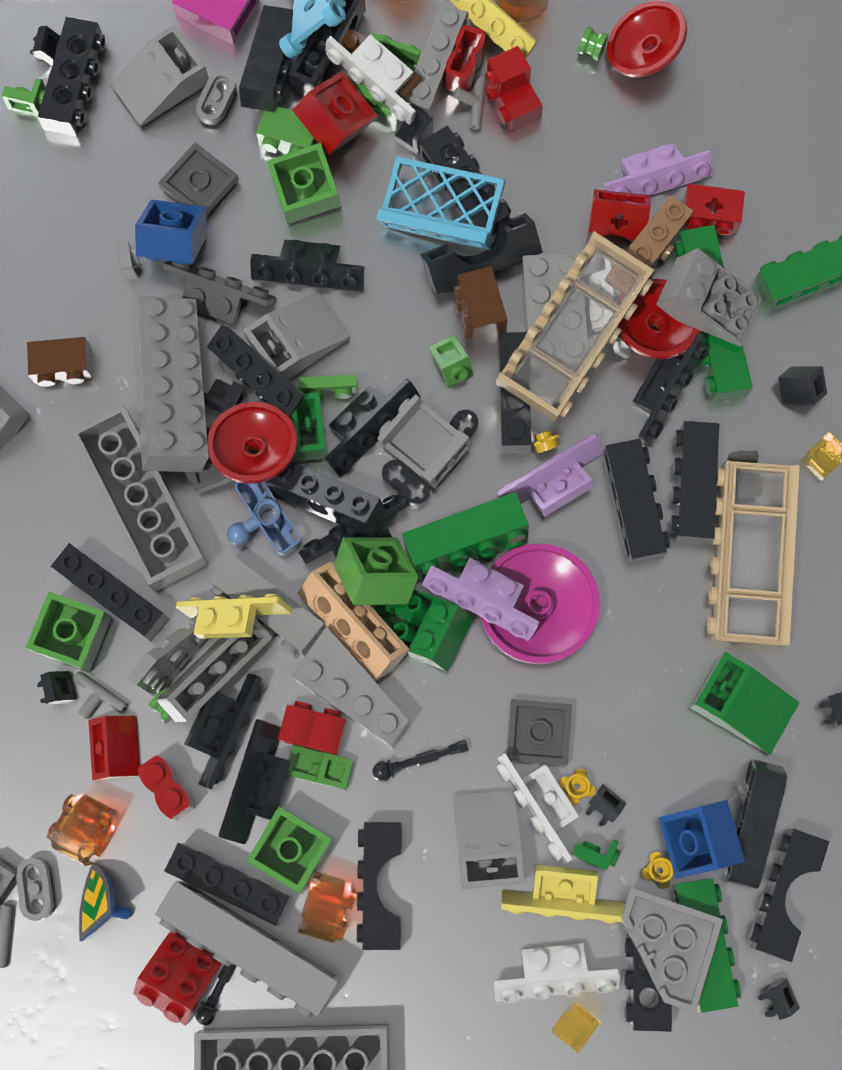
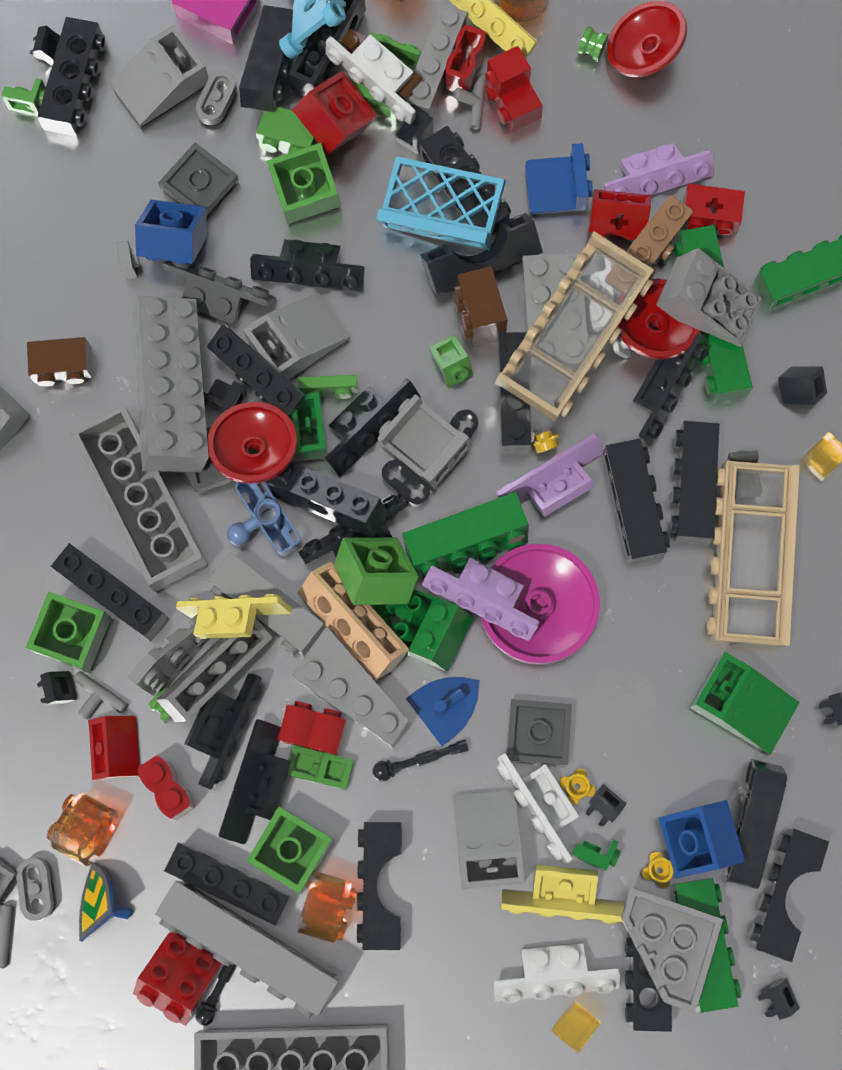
none -> blue shield [406,677,479,747]
none -> blue bracket [525,143,593,214]

